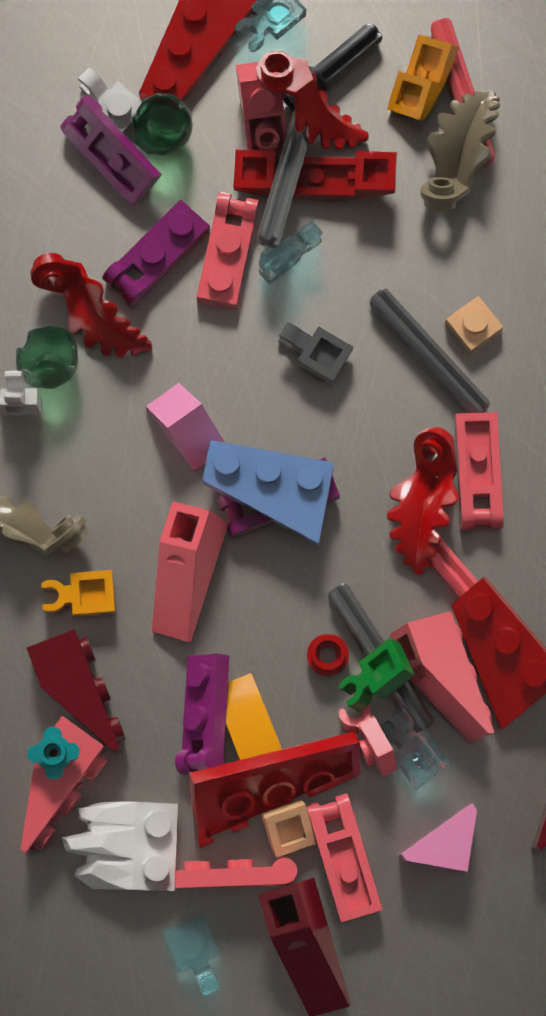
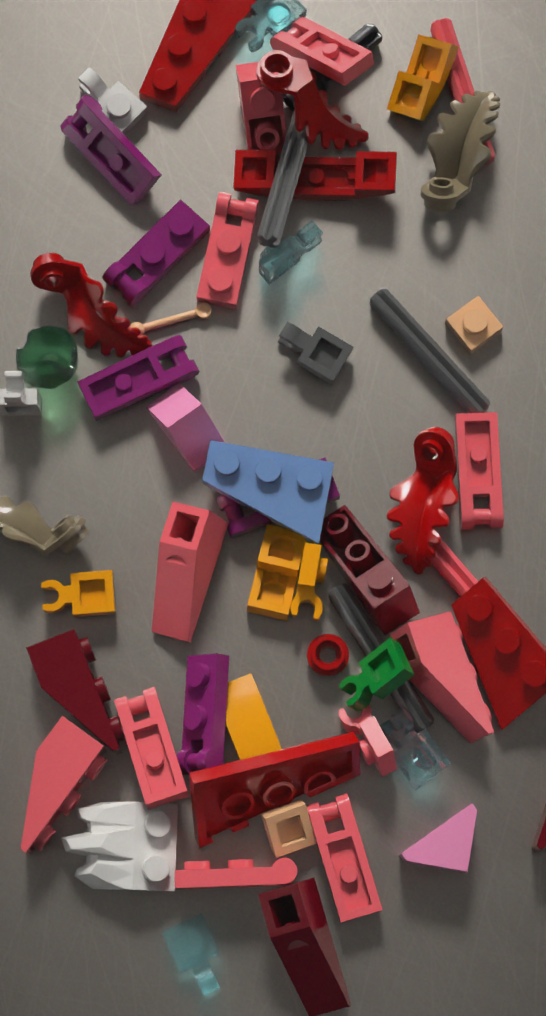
teal plate [27,727,80,780] -> none
clear green hair [132,93,193,156] -> none
none -> magenta plate [77,335,200,421]
none -> coral plate [114,687,189,810]
none -> light nougat hinge [130,302,212,335]
none -> light orange slope [246,524,306,621]
none -> coral plate [270,17,375,86]
none -> light orange plate [290,542,328,622]
none -> dark red slope [320,505,420,635]

